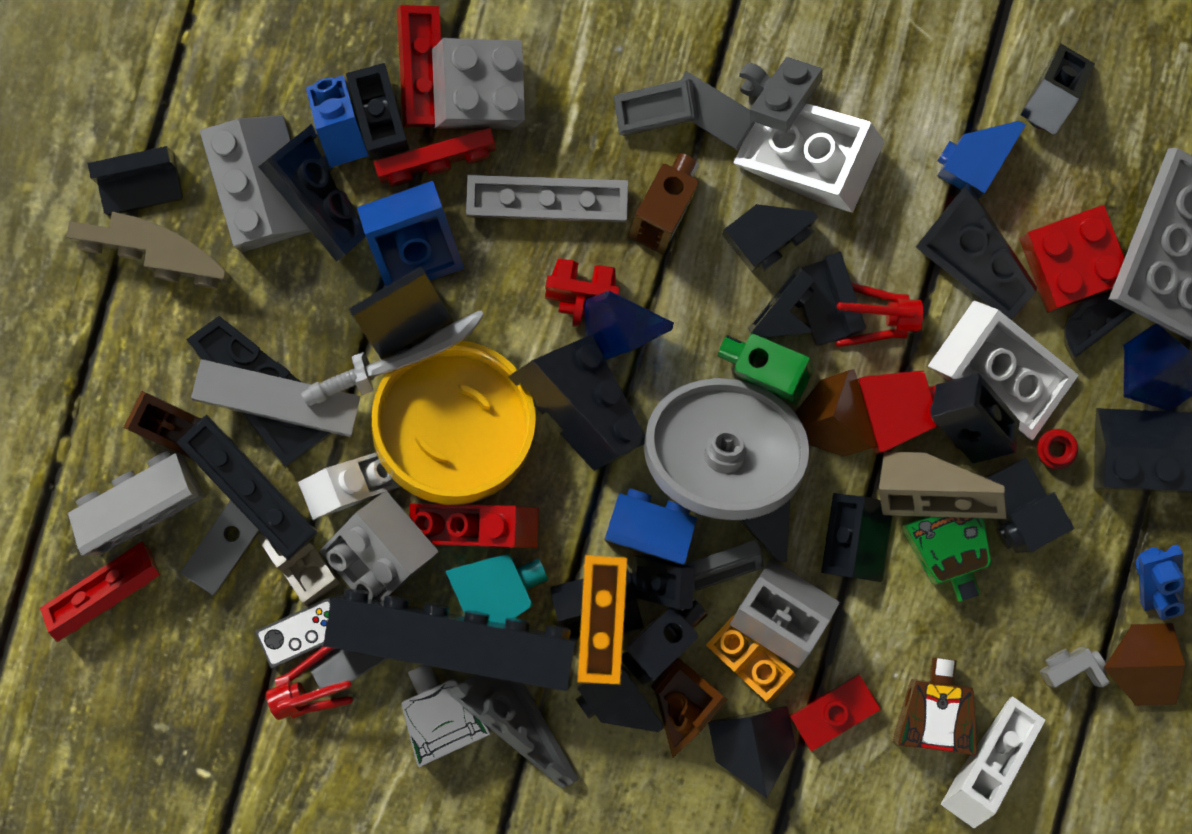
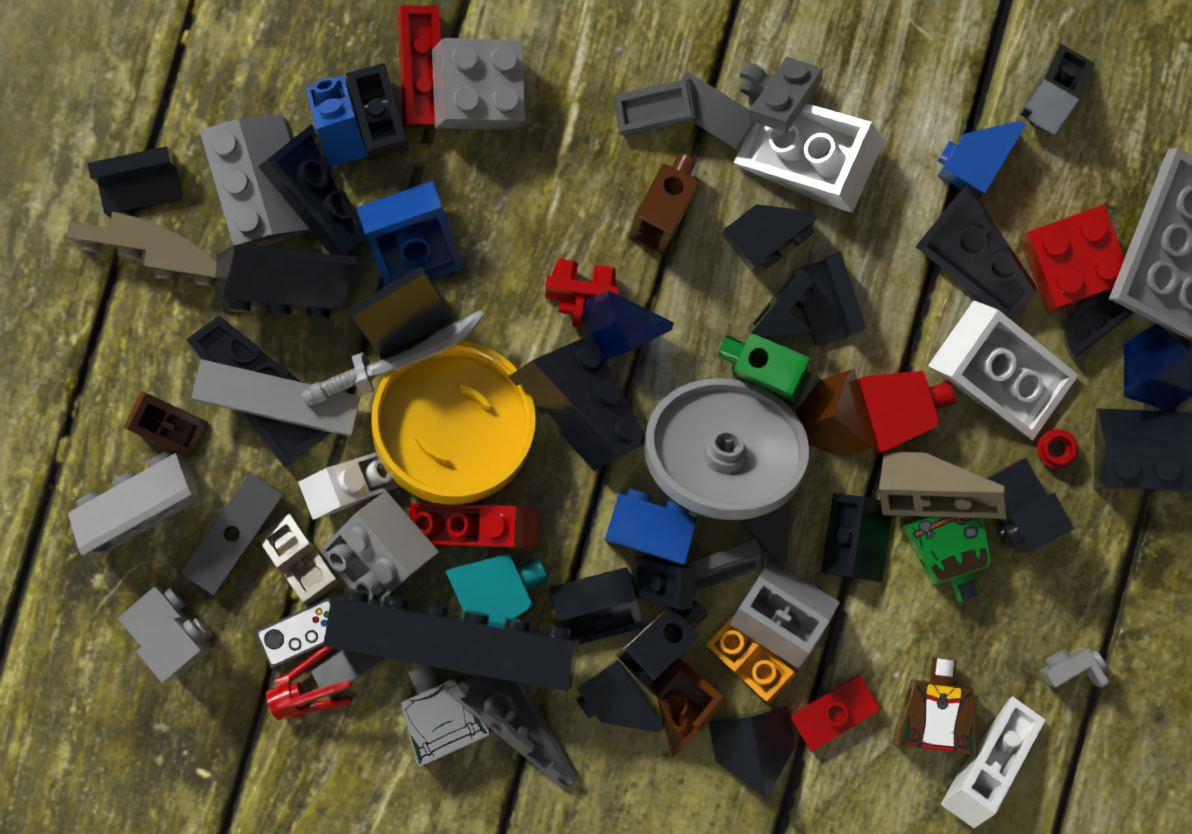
red plate [40,541,160,642] -> none
black tile [177,414,319,561] -> none
red plate [374,128,496,186] -> none
light grey plate [466,175,628,223] -> none
light orange brick [578,555,627,684] -> none
red plant [835,283,923,347] -> none
black brick [930,373,1020,463] -> none
reddish brown slope [1104,623,1185,706] -> none
blue hips [1136,544,1184,620] -> none
none -> light grey brick [117,586,214,683]
none -> black slope [214,245,357,319]

